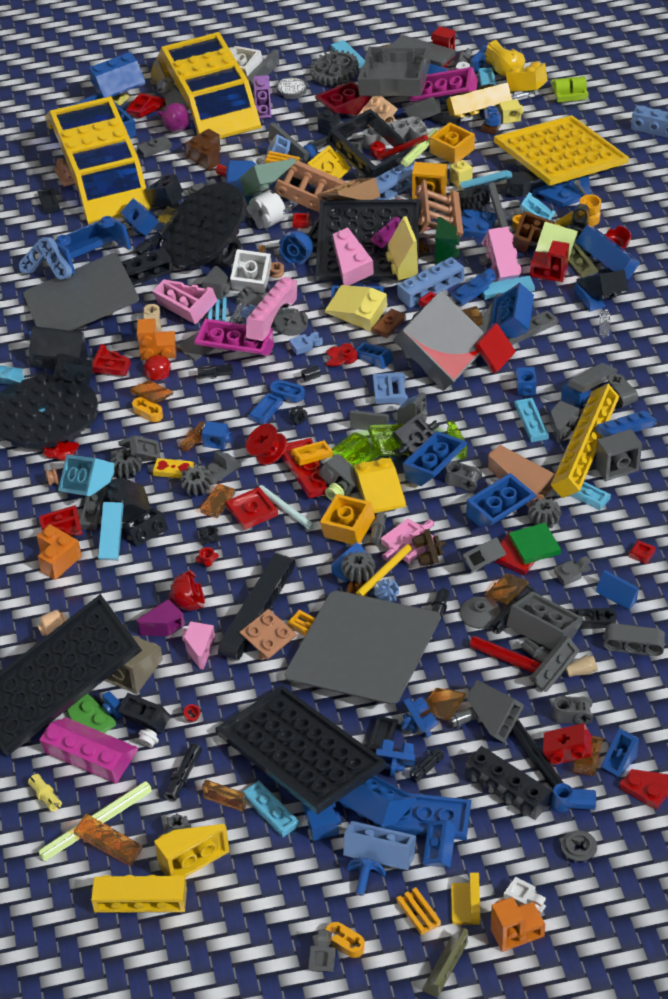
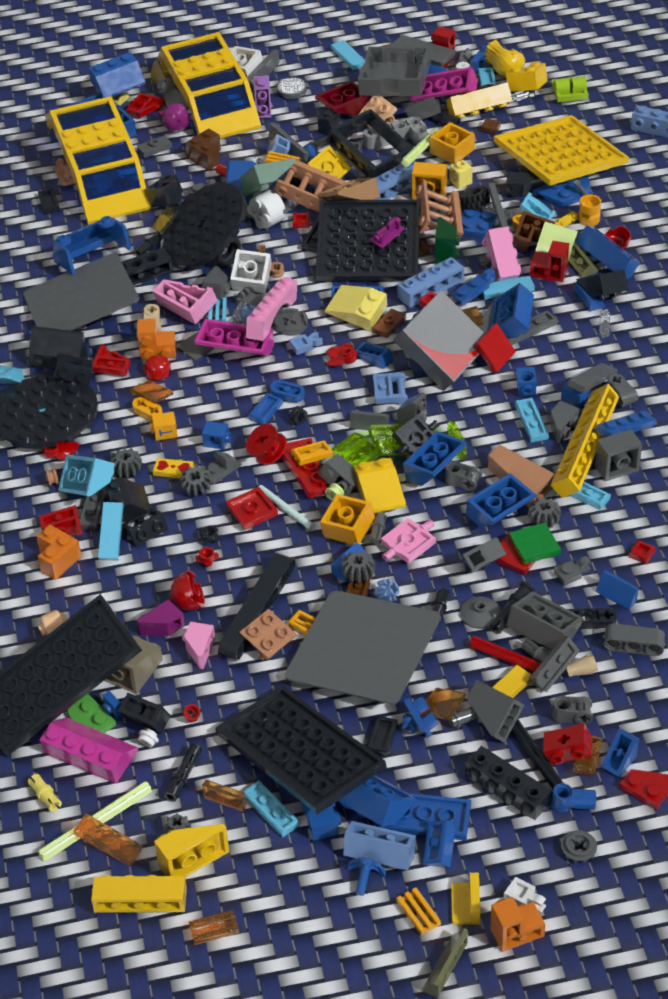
medium blue beam [19,237,72,280] -> none
dark grey panel [118,435,161,461] -> none
blue brick [121,198,159,236] -> none
clear orange axle [180,421,206,451] -> none
black axle [197,364,233,379] -> none
clear orange tile [200,483,235,519] -> none
blue cylinder [278,231,313,266] -> none
black hinge [301,365,321,382] -> none
dark grey plate [308,930,336,972] -> none
dark grey gear [310,50,359,86] -> none
light orange beam [325,922,365,958] -> none
bright pink wedge [333,228,374,286] -> none
yellow bar [356,544,412,596] -> none
red piece [370,141,386,158] -> none
red bar [376,134,428,161] -> none
blue hips [376,739,416,777] -> none
light yellow slope [386,216,418,280] -> none
black axle [410,748,444,782] -> none
dark brown hips [412,529,447,568] -> none
medium azure tile [460,170,512,189] -> none
blue plate [484,106,501,126] -> none
clear orange piece [484,574,529,605] -> none
light yellow brick [499,99,523,124] -> none
black piece [570,204,590,235] -> none
none -> light orange brick [149,412,178,441]
none -> clear orange tile [189,910,239,945]
none -> yellow tile [492,665,531,698]

